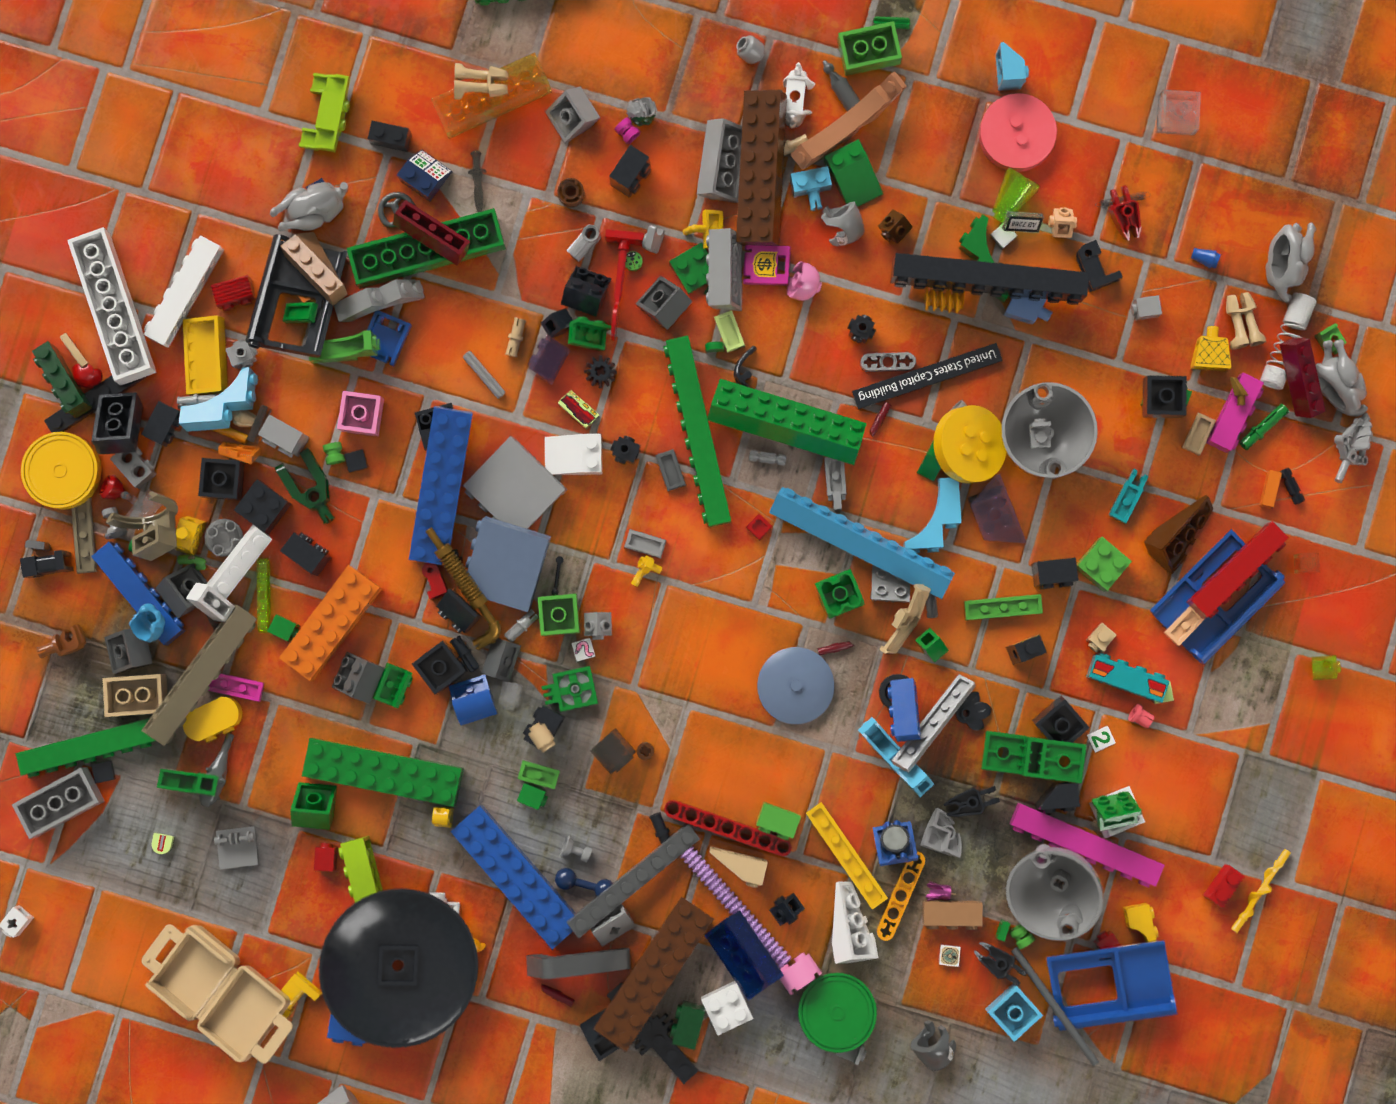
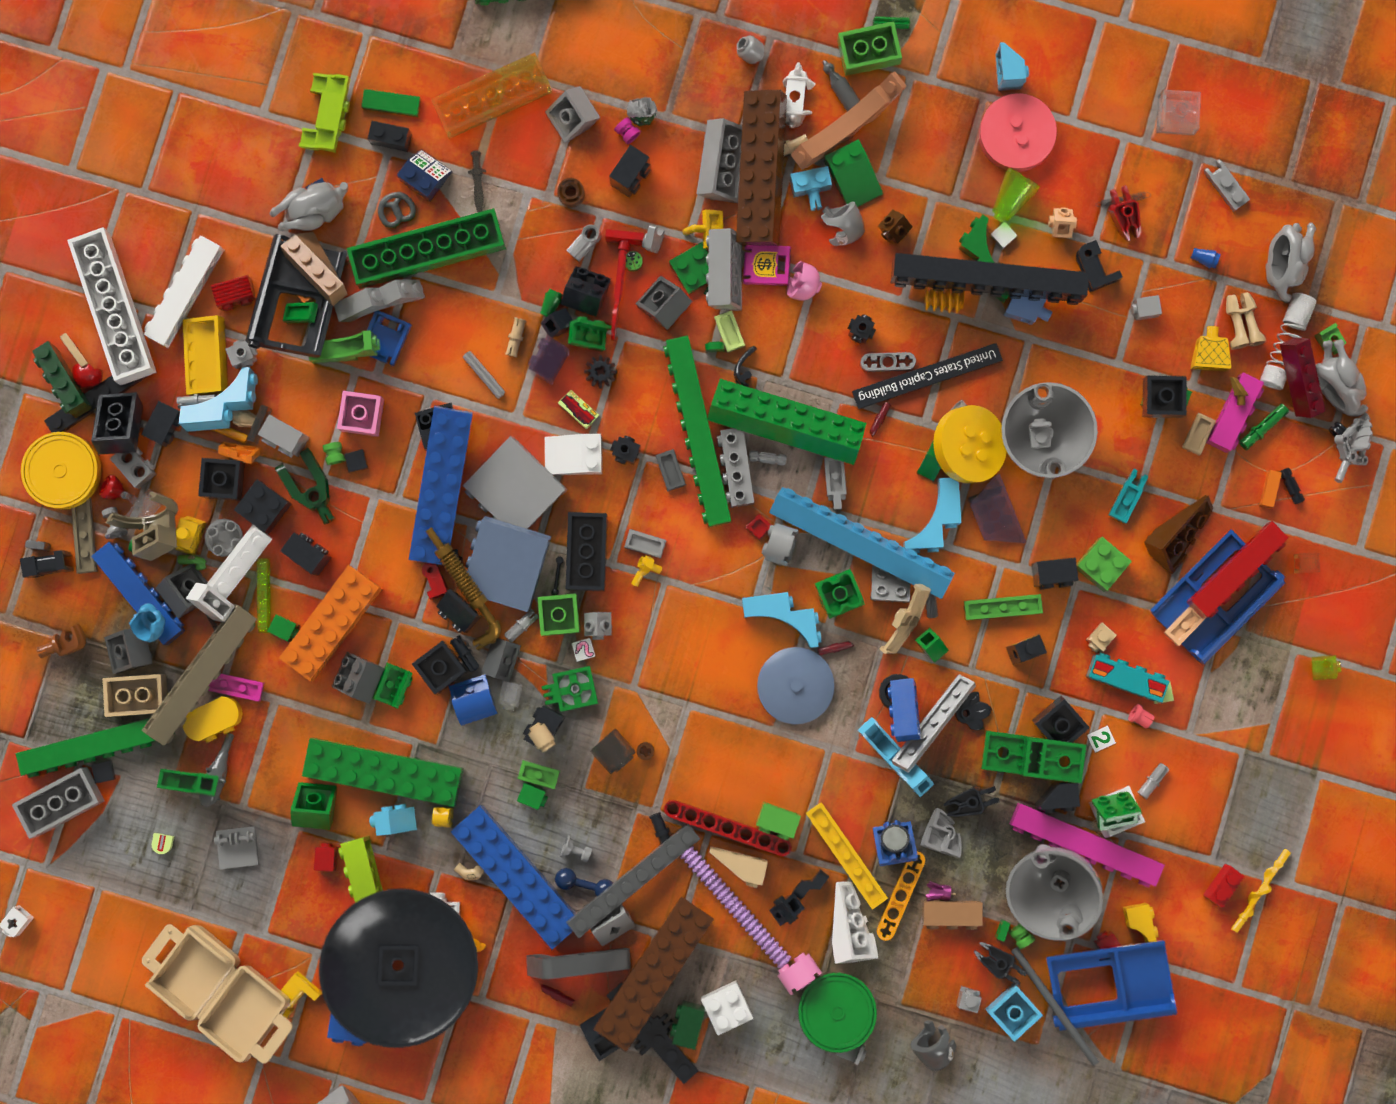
dark red brick [393,200,470,265] -> none
tan piece [454,63,509,100] -> none
clear blue brick [704,910,784,1001] -> none
tile [939,944,961,967] -> none
tile [1002,212,1044,233] -> none
none -> green tile [361,89,421,117]
none -> medium azure brick [369,804,417,836]
none -> tan arm [454,863,484,881]
none -> green cone [540,288,563,317]
none -> black brick [565,512,608,591]
none -> light grey brick [717,429,754,508]
none -> medium azure arch [742,592,822,648]
none -> light grey brick [762,523,799,566]
none -> black piece [792,869,829,900]
none -> light grey brick [956,986,982,1013]
none -> light grey axle [1137,763,1169,799]
none -> light grey hinge [1204,159,1250,212]
none -> black bush [1329,422,1346,437]

